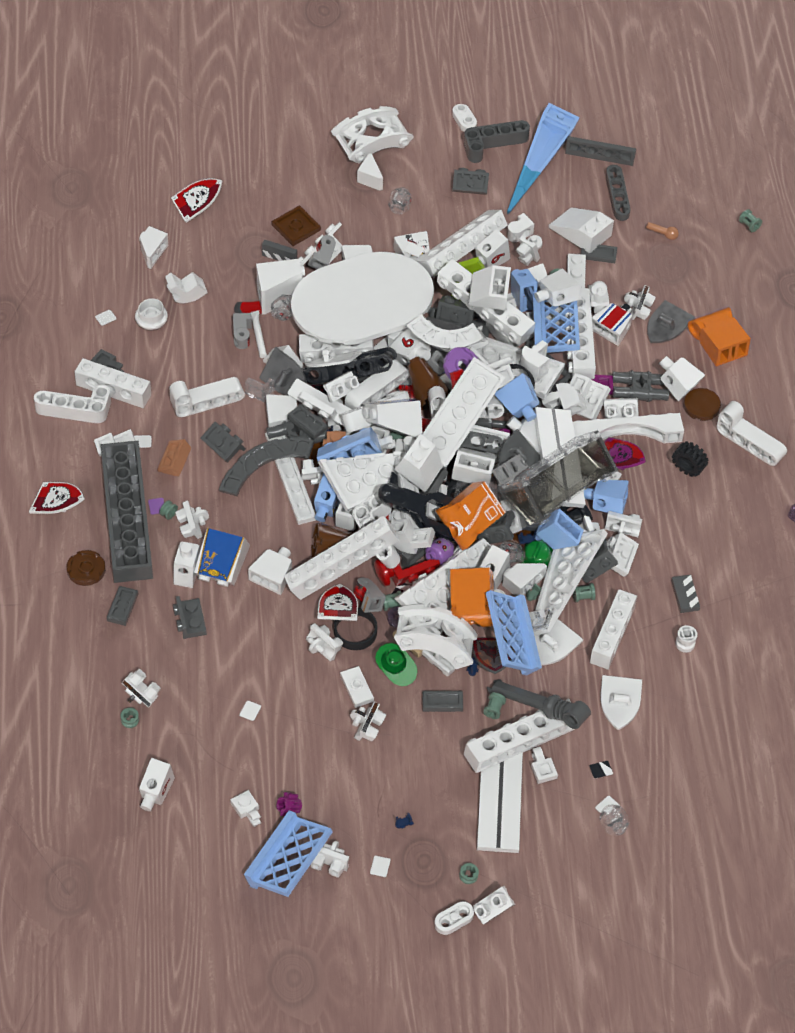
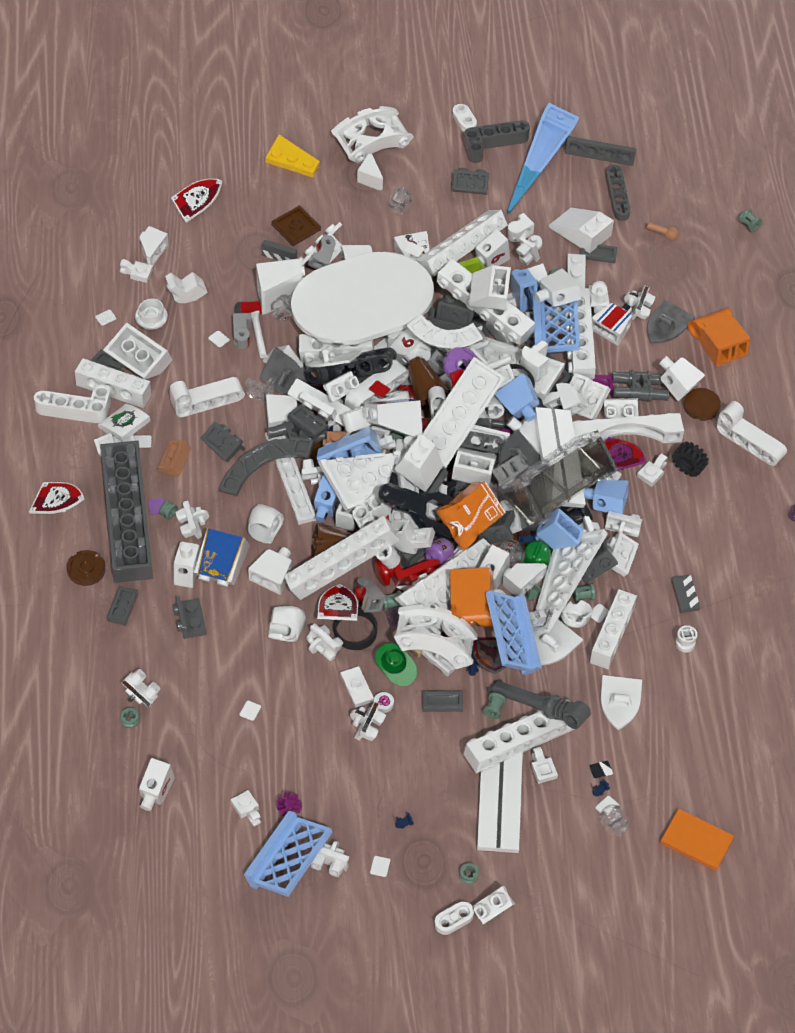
none -> white slope [98,404,150,442]
none -> white slope [103,322,173,380]
none -> white plate [120,259,153,283]
none -> white sticker [208,331,230,347]
none -> white piece [248,504,284,544]
none -> yellow wing [265,135,320,177]
none -> white piece [268,606,307,642]
none -> red sticker [369,381,391,397]
none -> white tile [374,692,394,713]
none -> white hair [560,600,593,628]
none -> white sticker [591,604,609,623]
none -> dark blue piece [592,779,610,797]
none -> white plate [637,454,668,487]
none -> orange tile [660,809,735,871]

